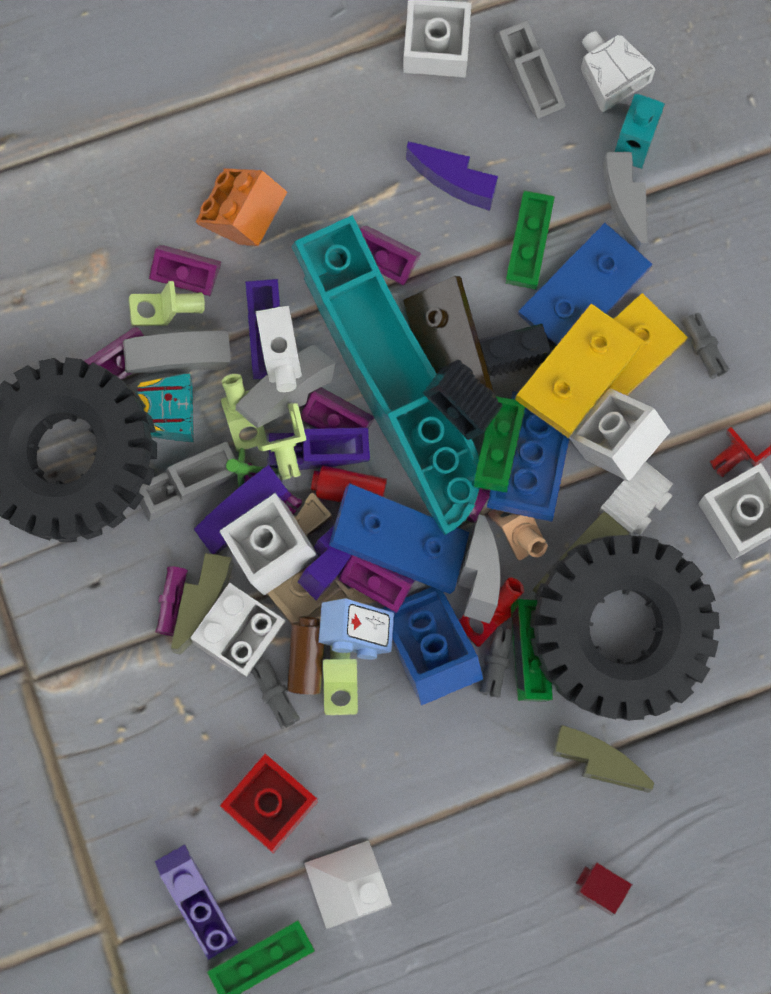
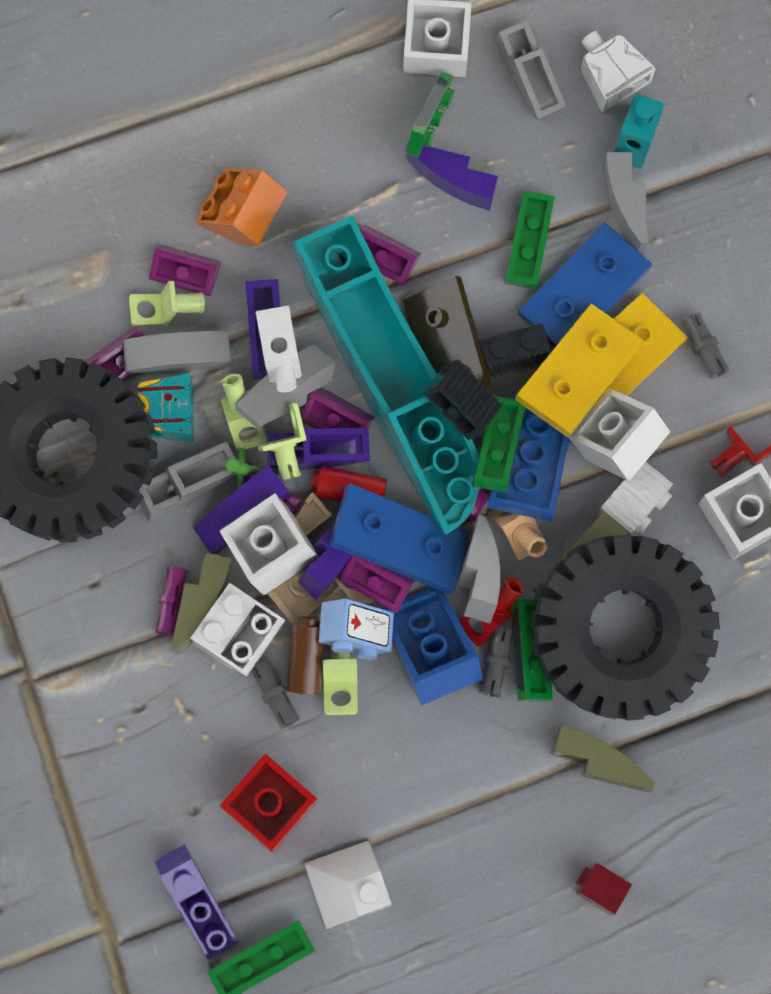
none -> green plate [406,71,455,158]

